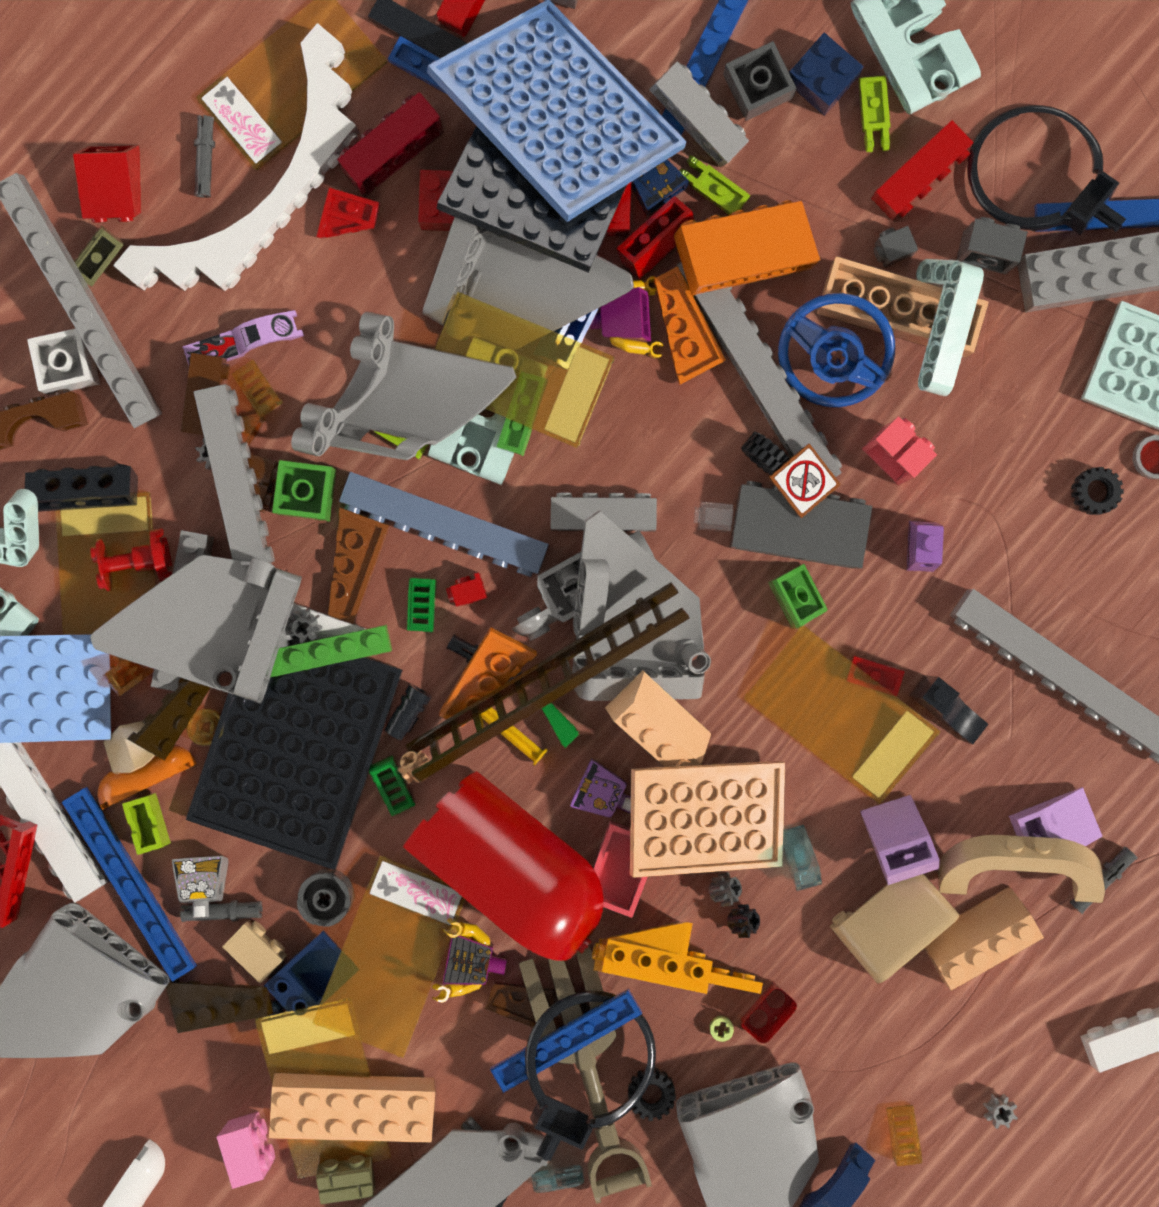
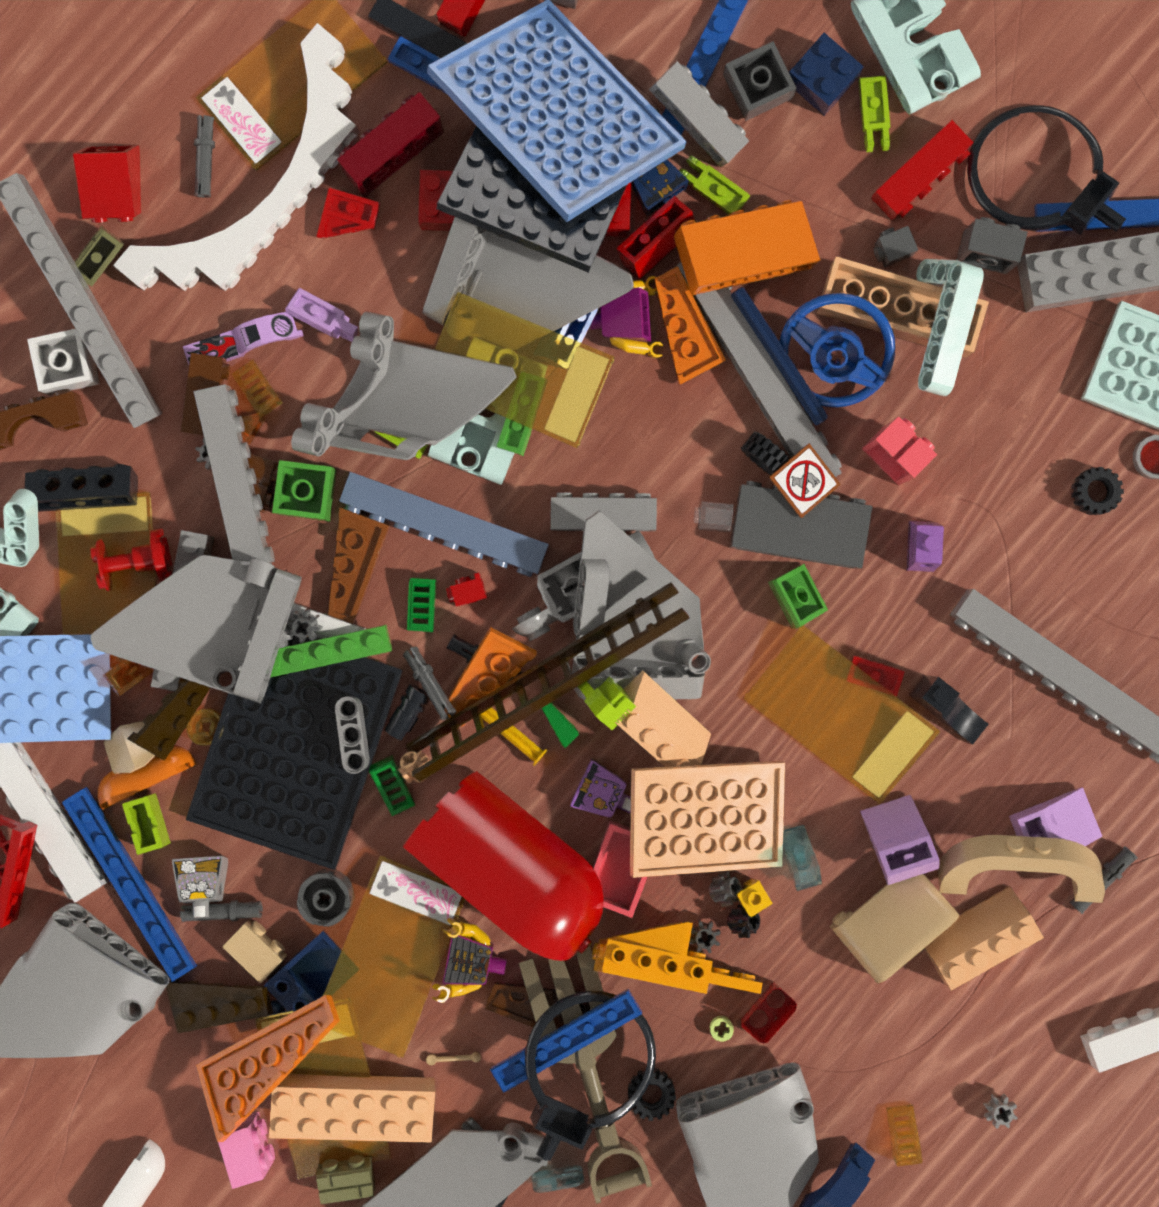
none -> orange wing [196,995,340,1142]
none -> lavender hinge [285,288,358,342]
none -> light grey beam [335,696,370,774]
none -> dark grey pin [403,647,456,720]
none -> tan hinge [426,1052,481,1066]
none -> lime piece [578,676,636,730]
none -> dark grey gear [689,920,721,954]
none -> dark blue axle [731,287,828,425]
none -> yellow bracket [737,878,773,917]

